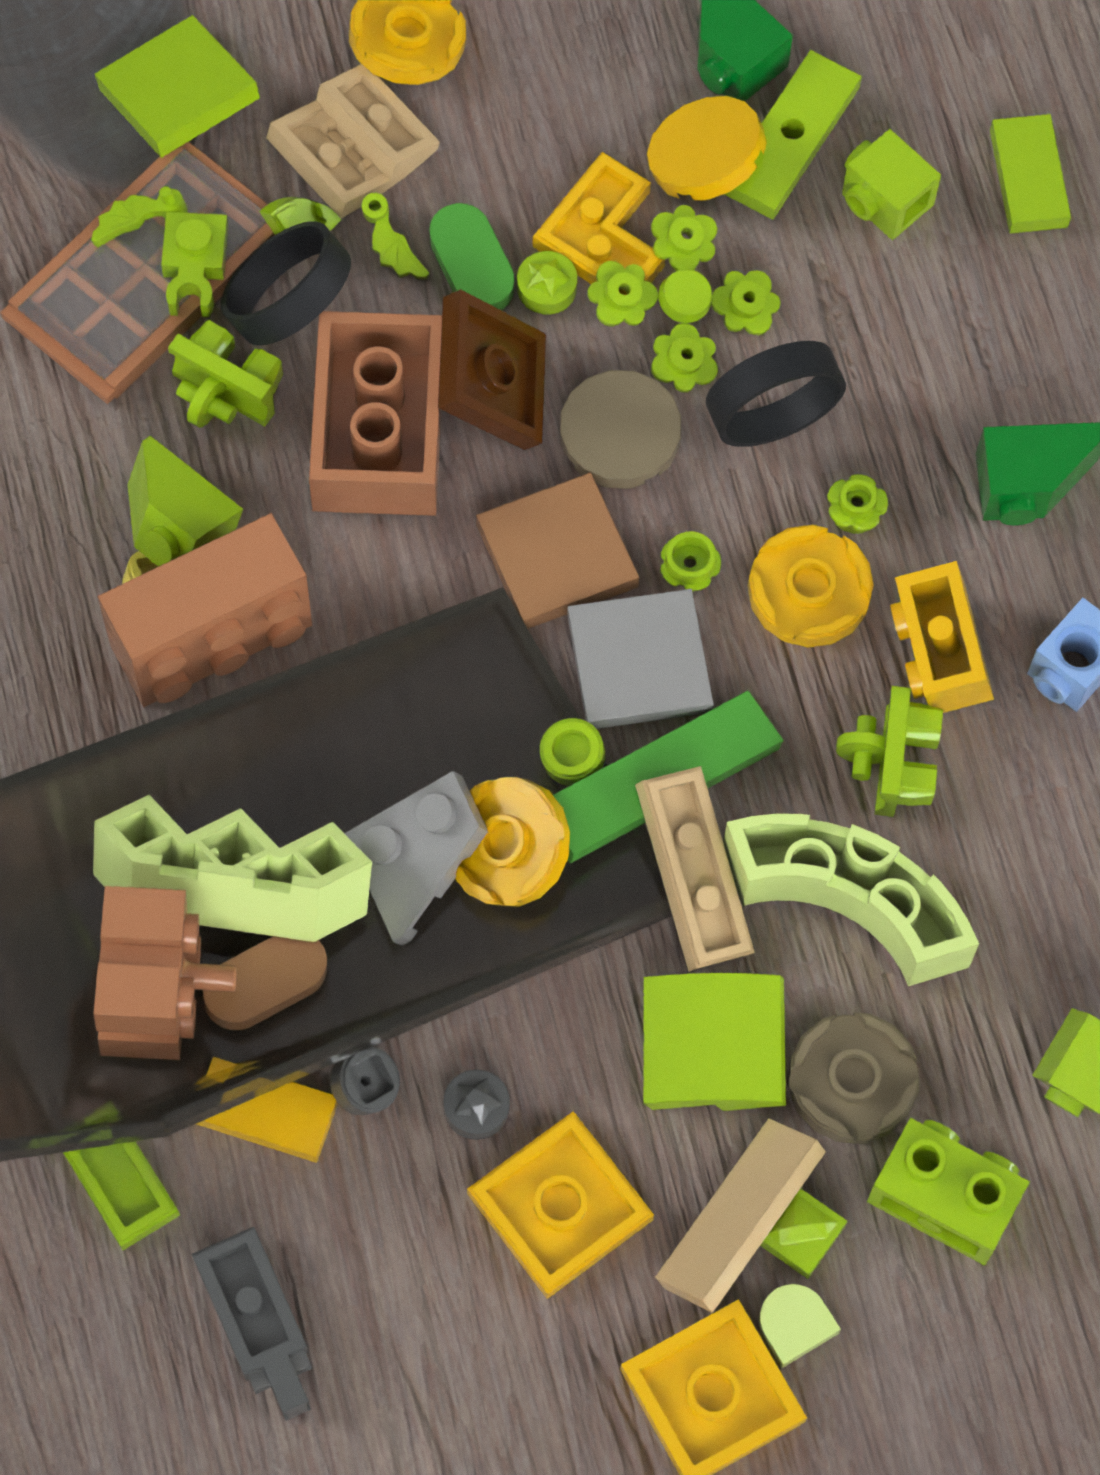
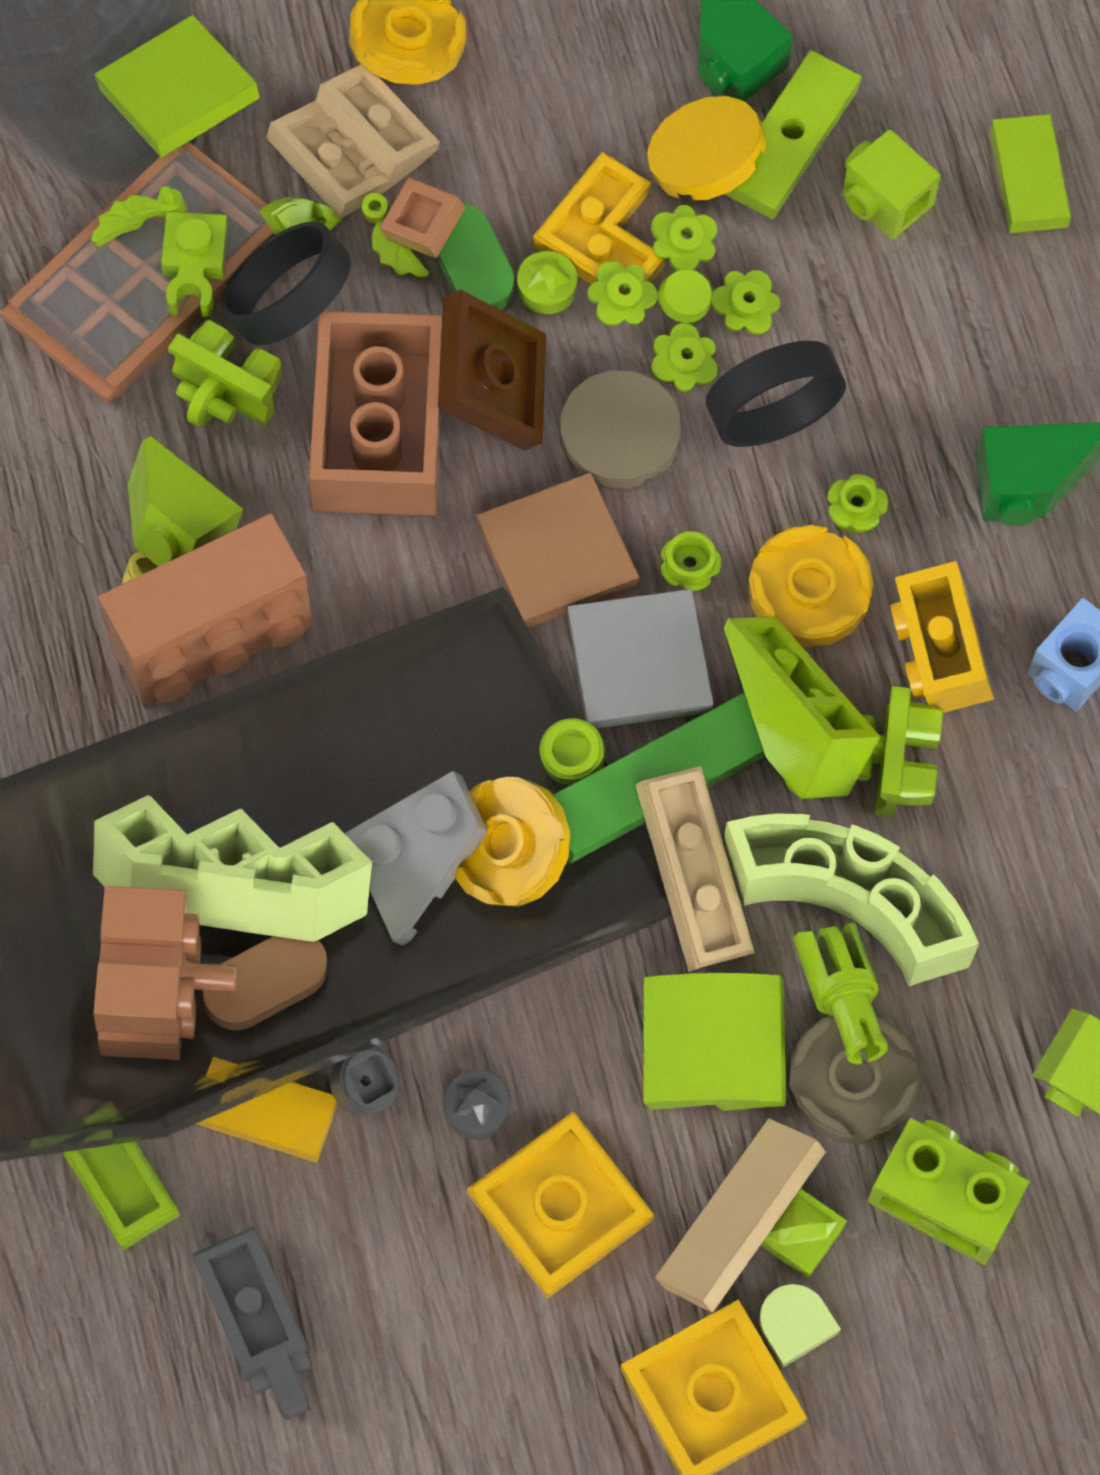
none -> nougat plate [379,178,465,259]
none -> lime slope [724,617,881,799]
none -> lime arm [793,922,888,1064]

